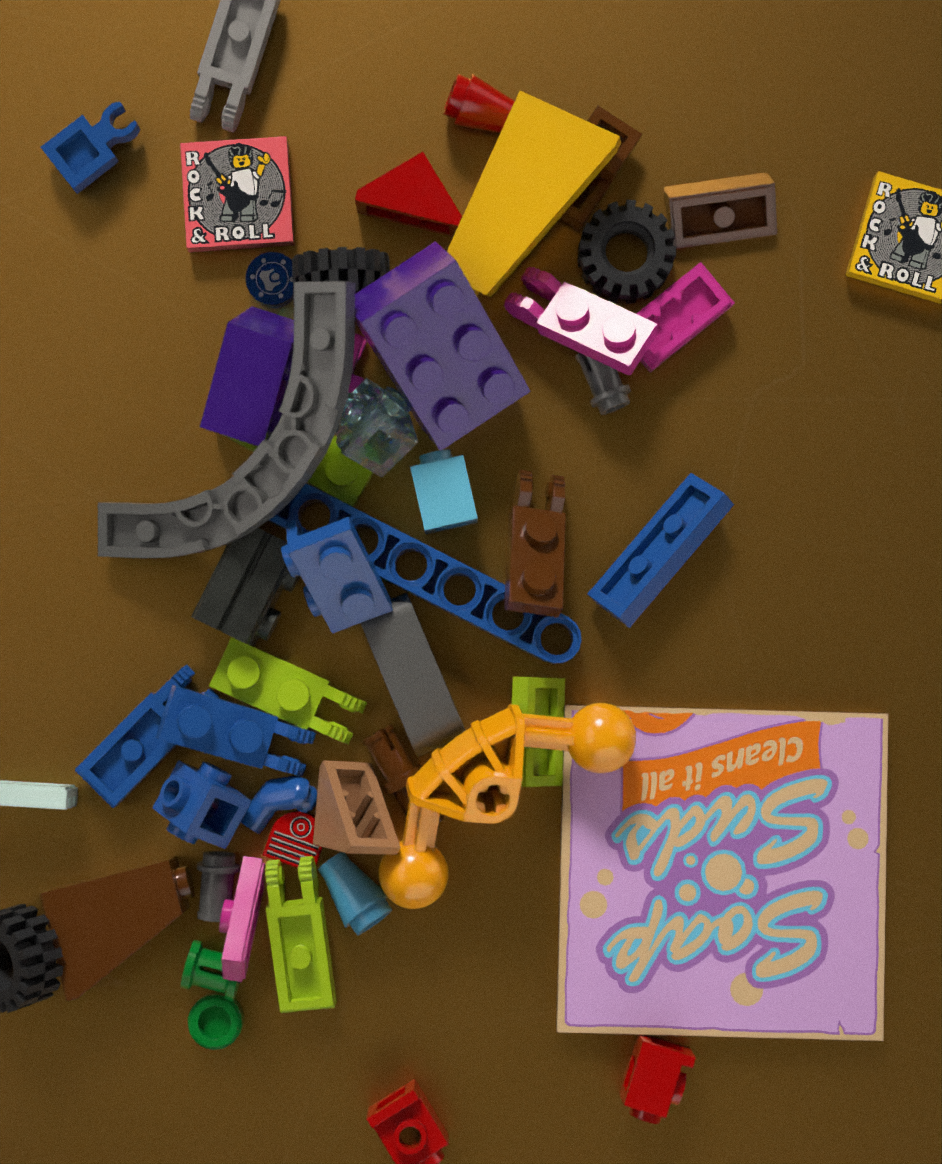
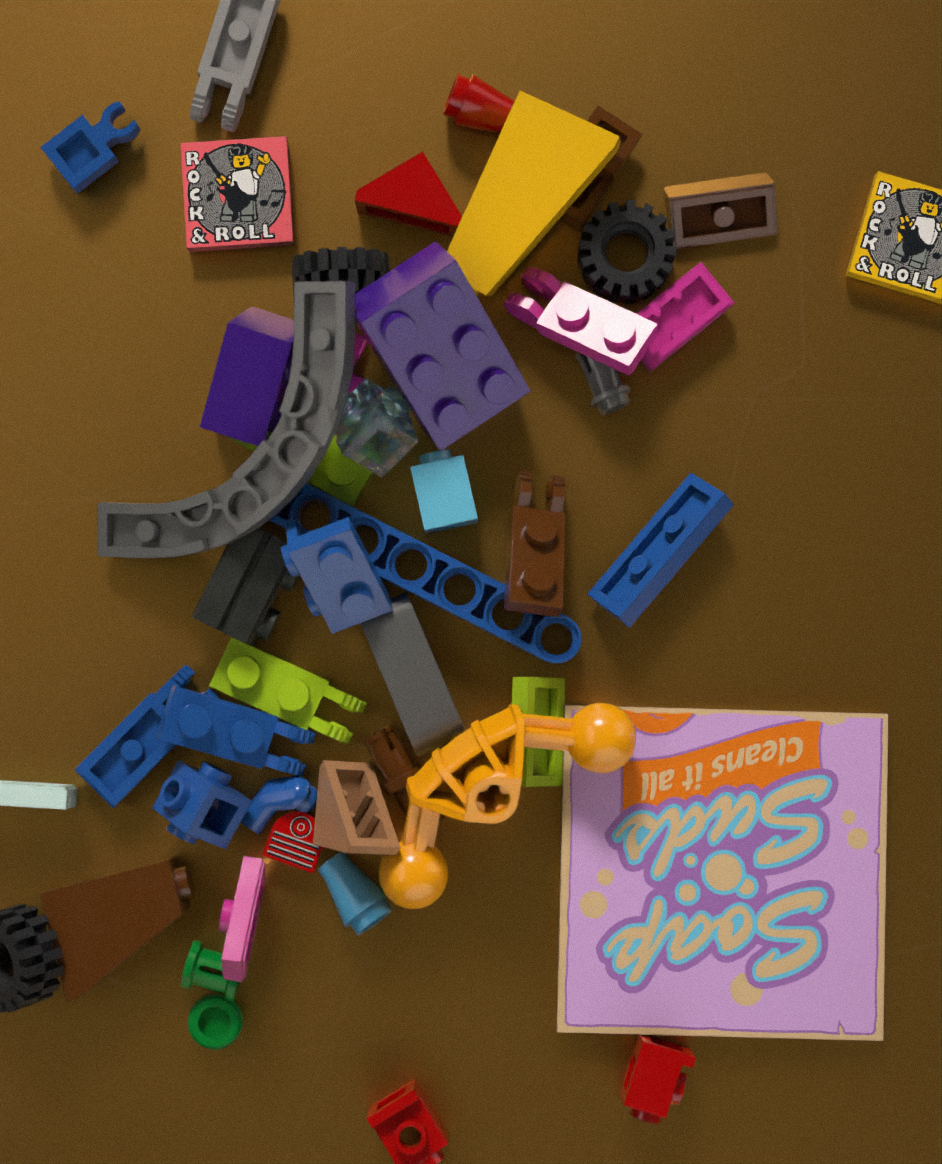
dark grey pin [197,851,240,922] -> none
clear blue tile [246,252,294,308] -> none
lime hinge [265,856,337,1013] -> none

